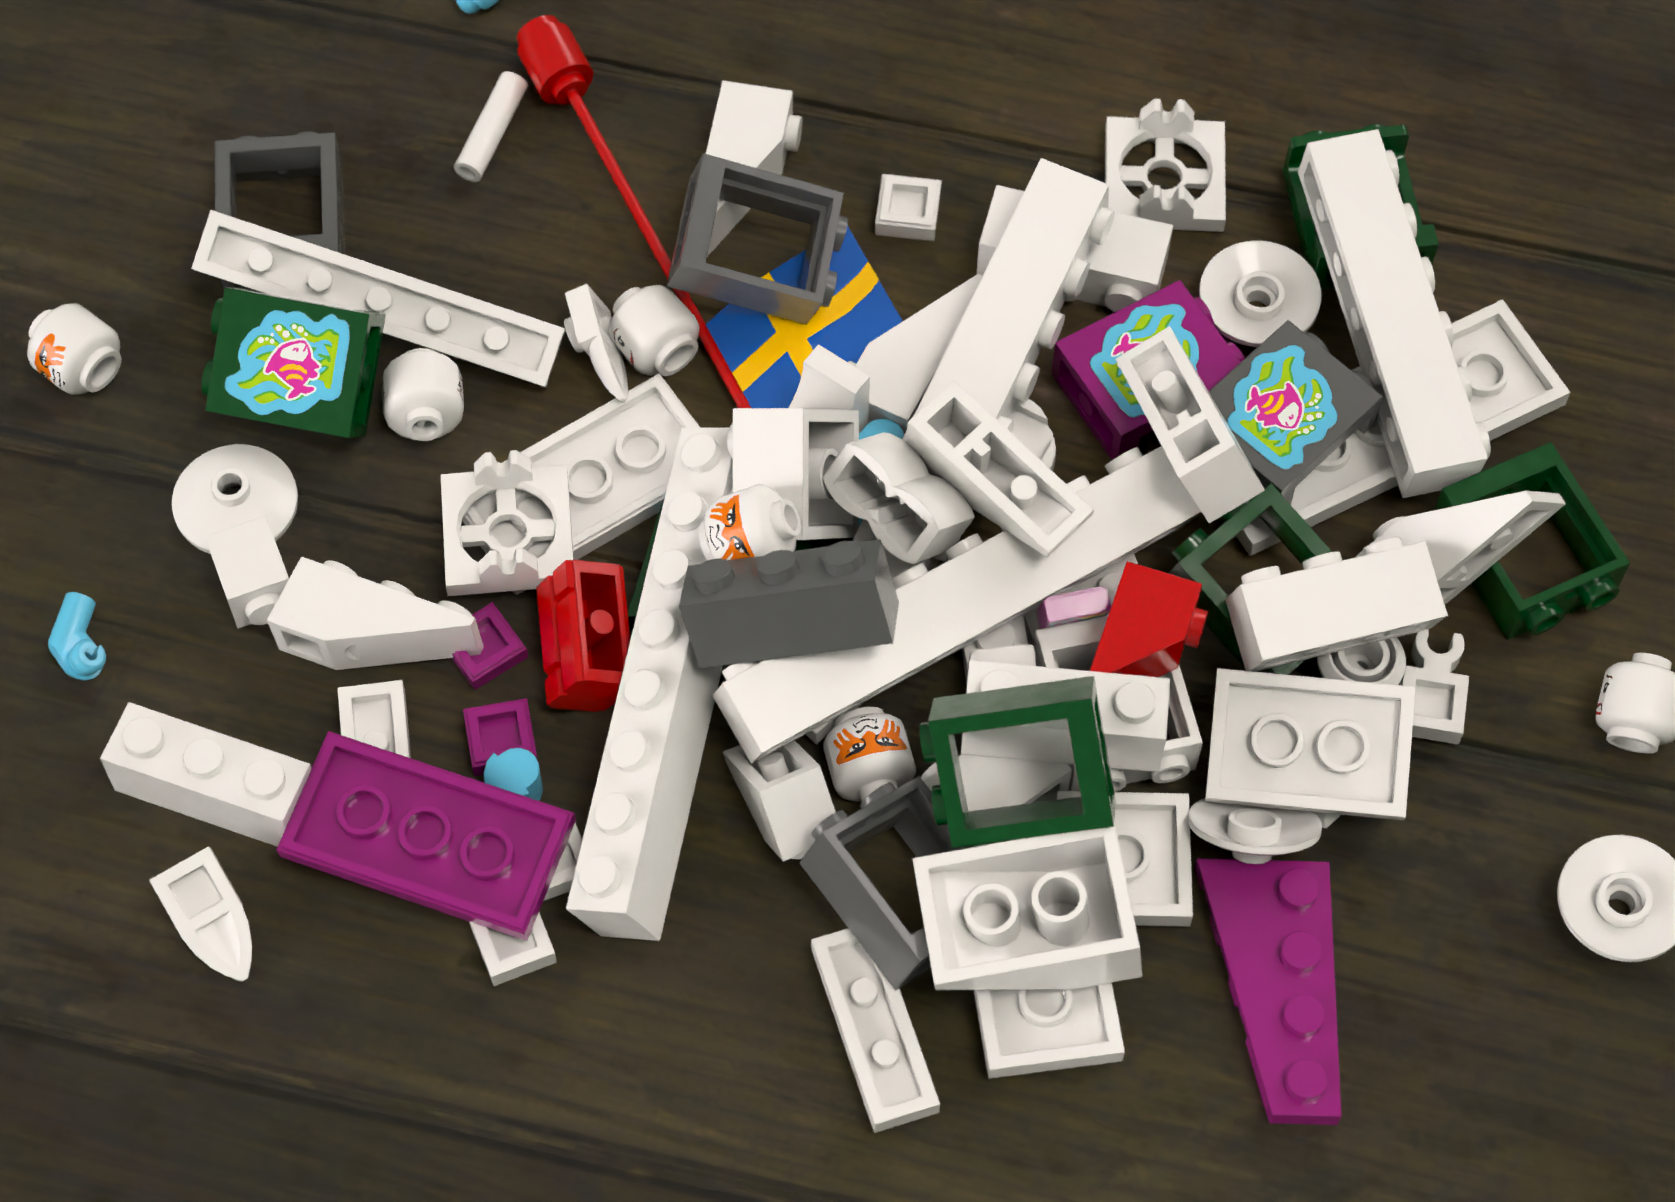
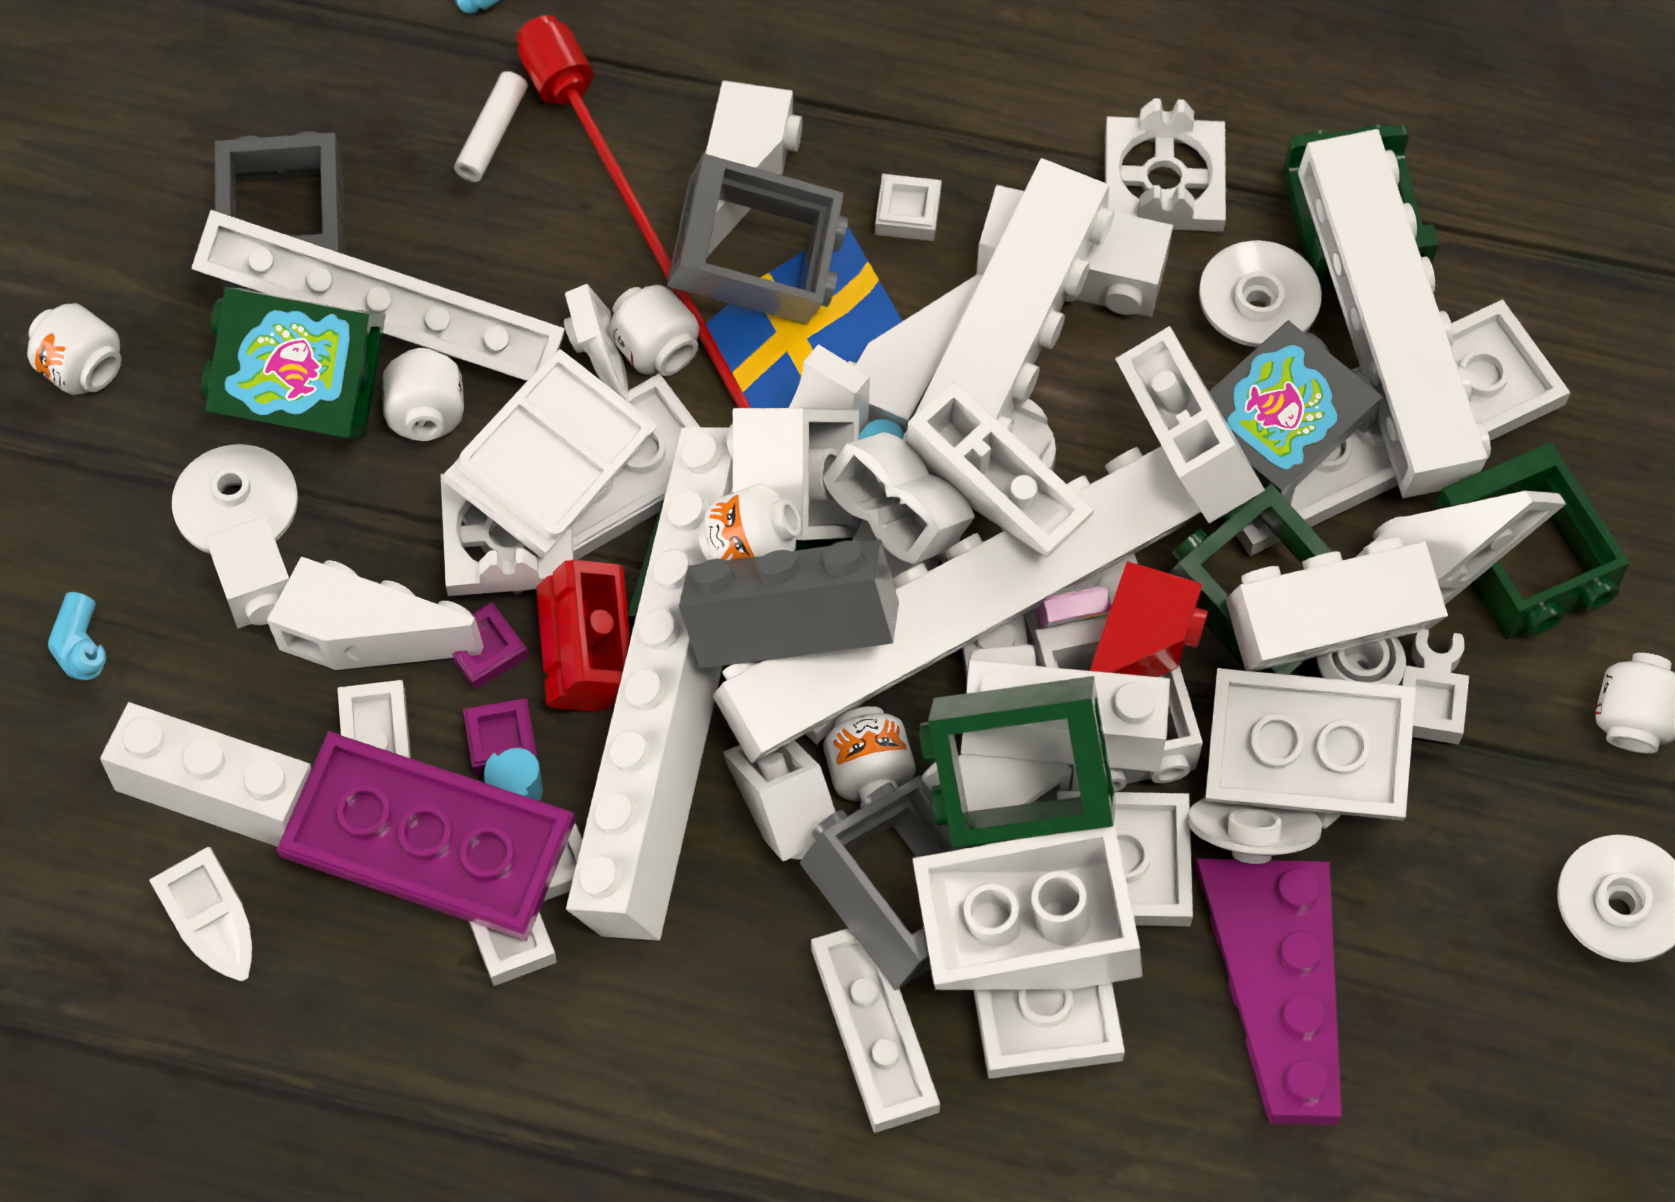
magenta panel [1051,280,1245,460] -> none
none -> white piece [441,349,658,559]

